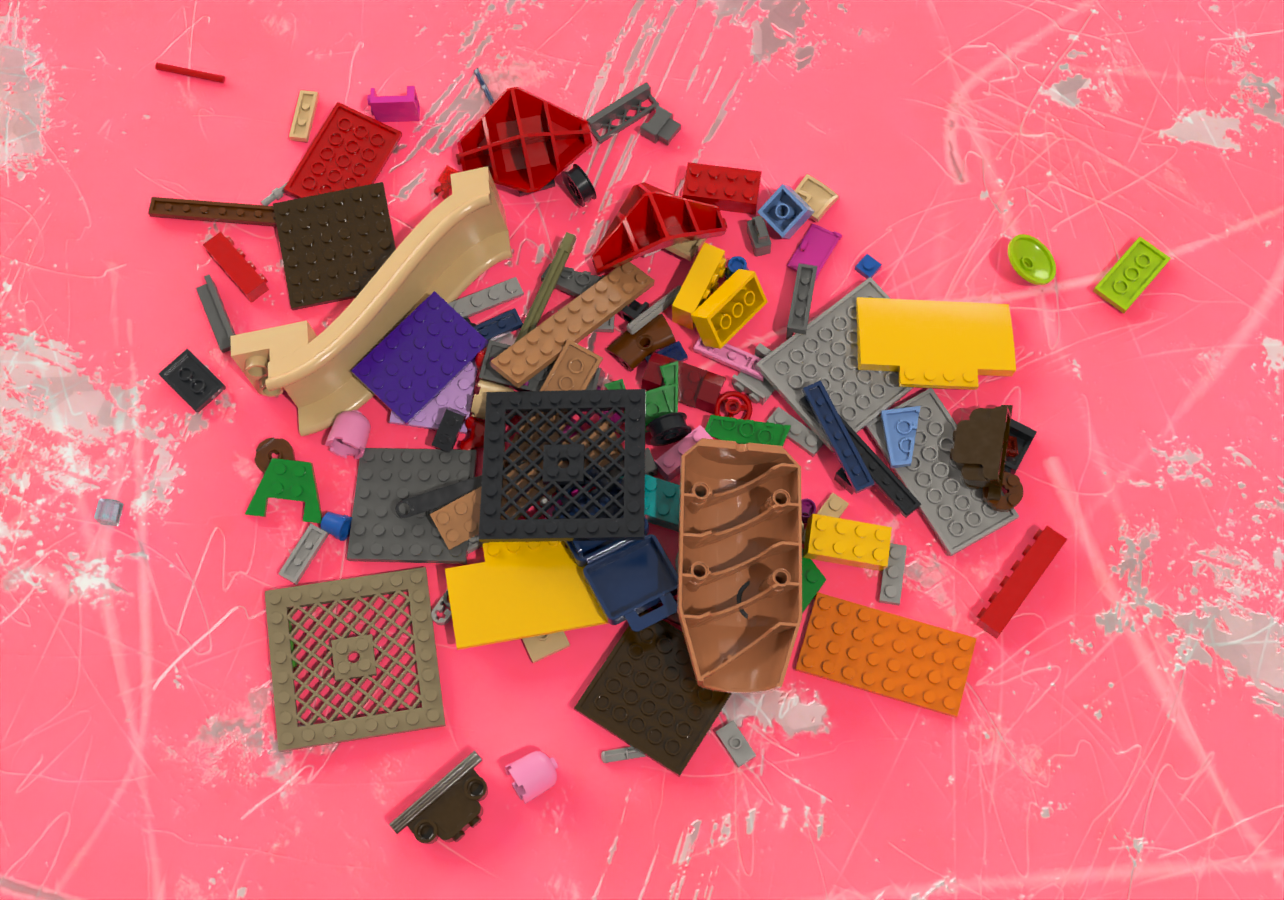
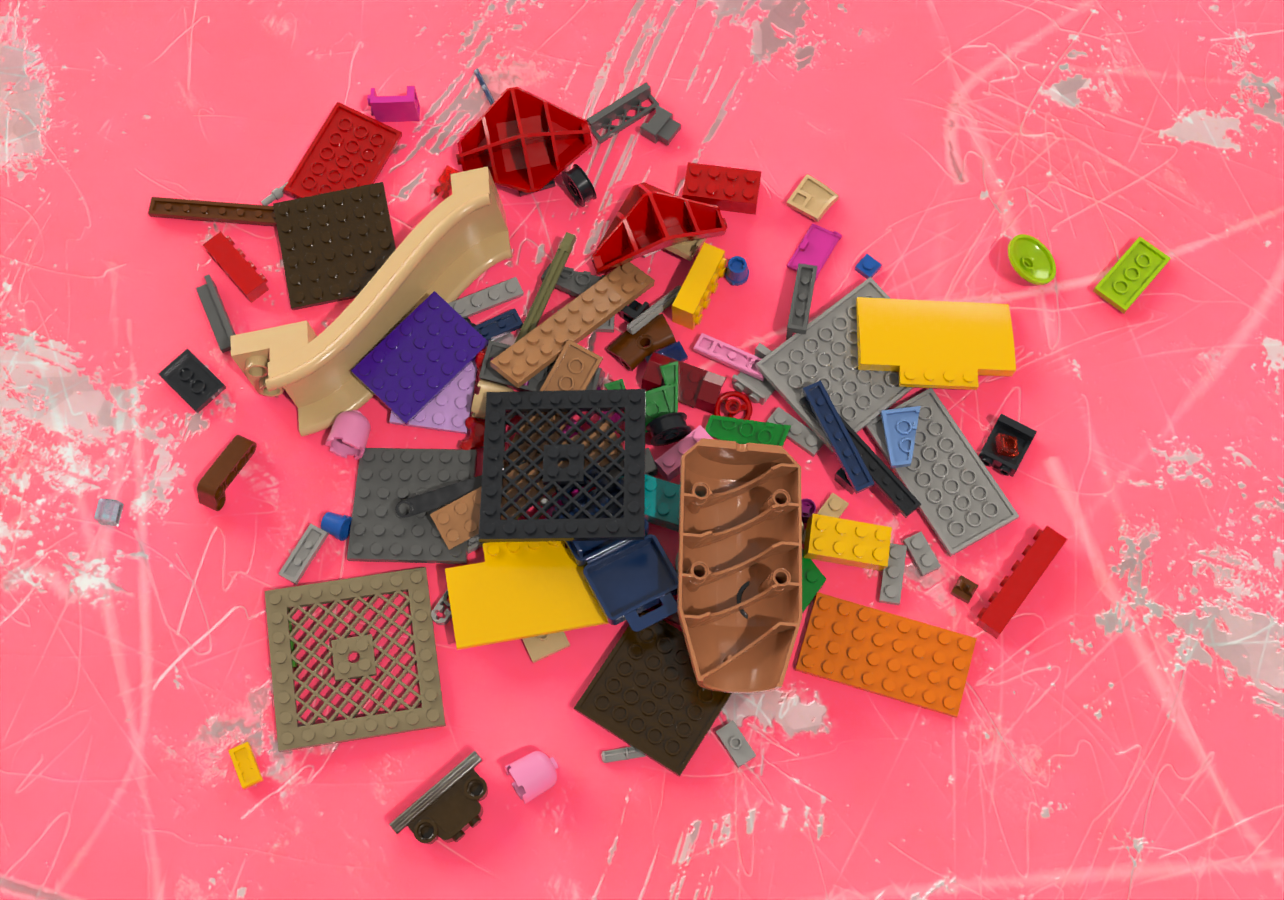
red bar [155,62,225,83] -> none
green wing [245,458,323,524] -> none
reddish brown plate [255,437,296,474] -> none
tan plate [289,90,319,142] -> none
black brick [432,407,467,453] -> none
yellow brick [691,269,768,349] -> none
dark grey piece [747,215,772,257] -> none
medium blue brick [757,184,815,239] -> none
dark brown brick [950,405,1013,501] -> none
reddish brown plate [982,472,1023,512] -> none
none -> reddish brown beam [197,435,257,511]
none -> yellow plate [228,742,264,789]
none -> light grey plate [903,531,941,576]
none -> reddish brown tile [950,575,979,604]

